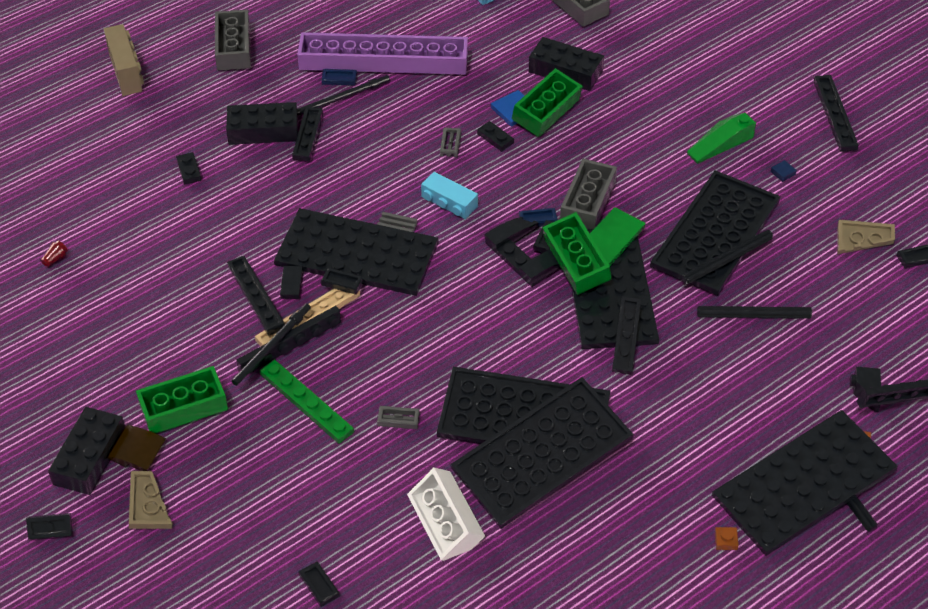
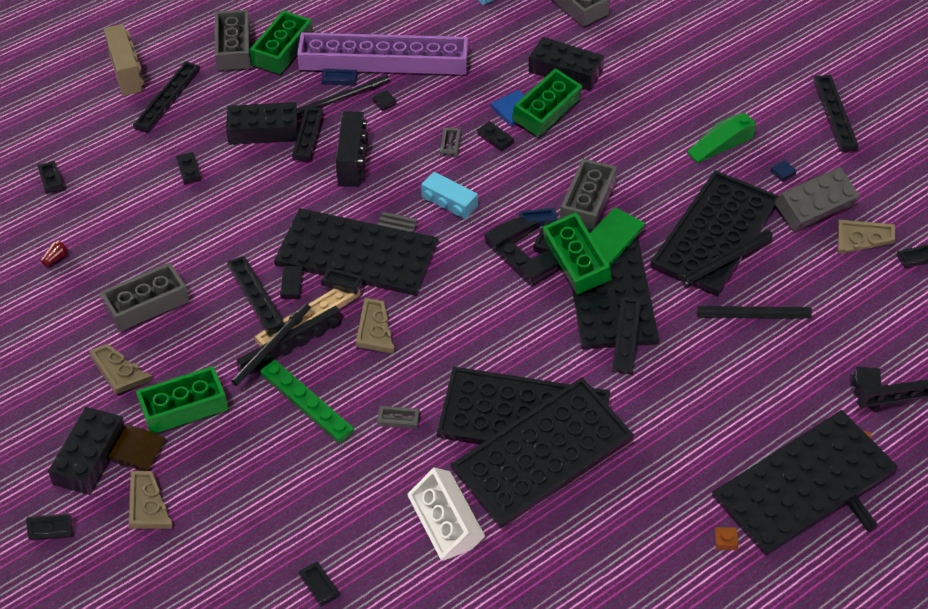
none -> black plate [37,161,64,194]
none -> dark tan wing [89,344,152,394]
none -> dark grey brick [100,262,189,332]
none -> black tile [133,61,201,134]
none -> green brick [249,10,313,75]
none -> black brick [336,111,368,187]
none -> dark tan wing [355,298,394,354]
none -> black tile [373,91,396,111]
none -> dark grey brick [775,167,860,232]

